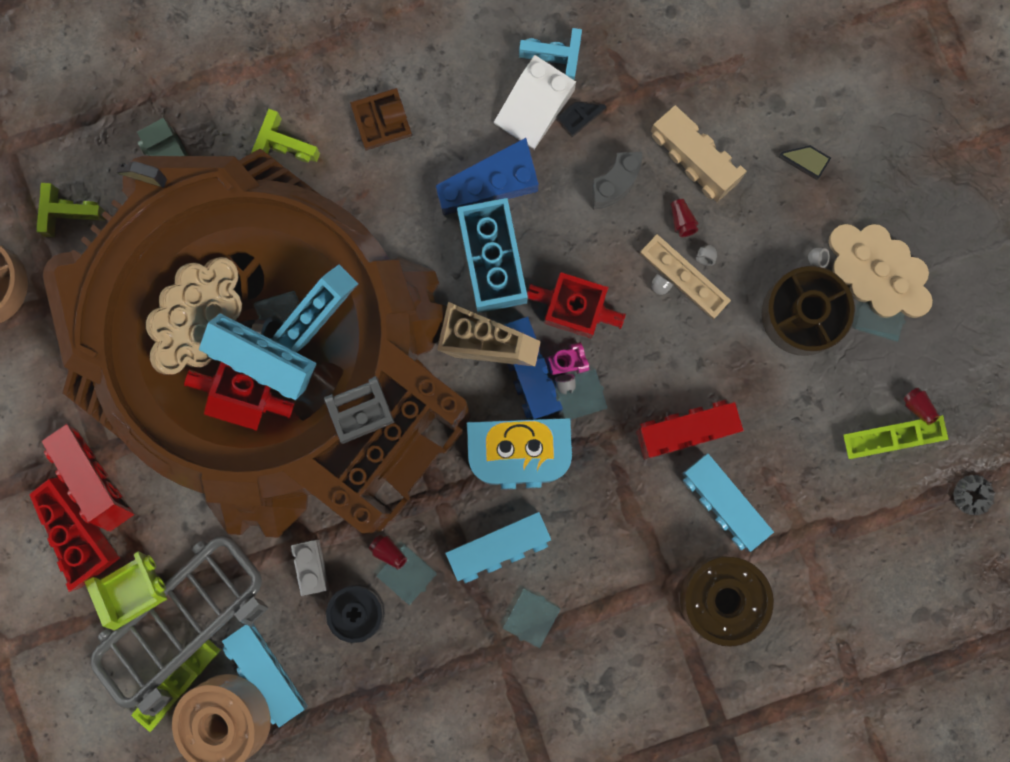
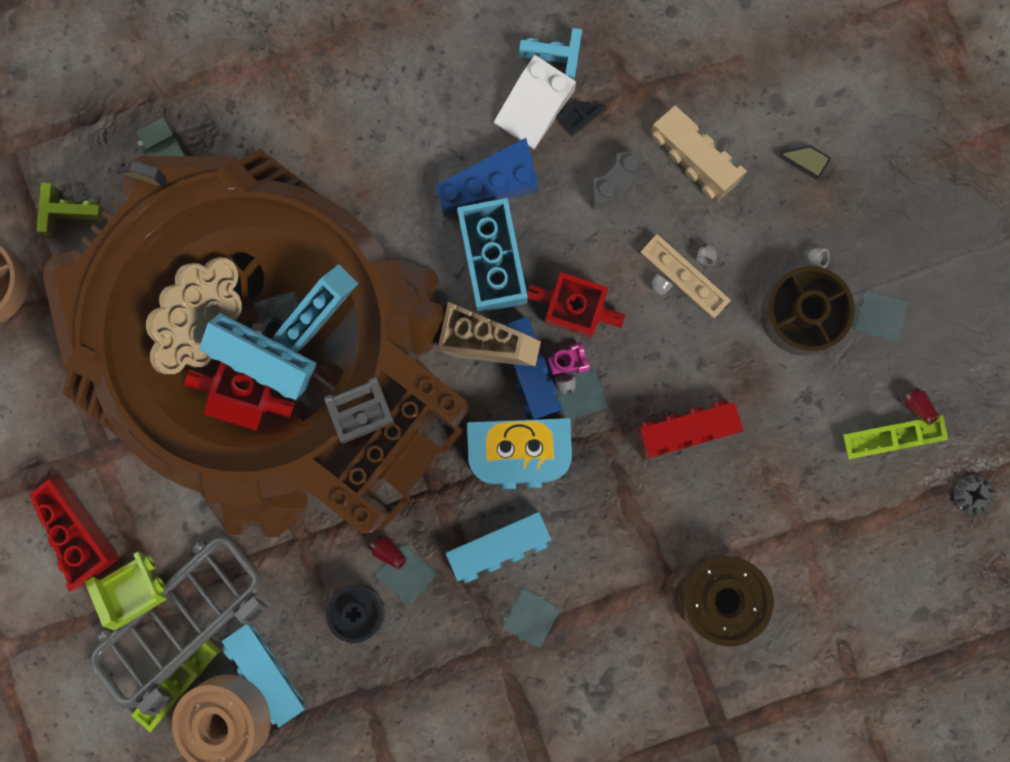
wedge [41,424,135,532] -> none
lime bracket [251,109,320,163] -> none
light grey brick [291,540,329,596] -> none
reddish brown plate [350,88,412,151] -> none
dark red cone [670,199,699,238] -> none
medium azure brick [682,453,774,552] -> none
tan plate [829,224,933,318] -> none

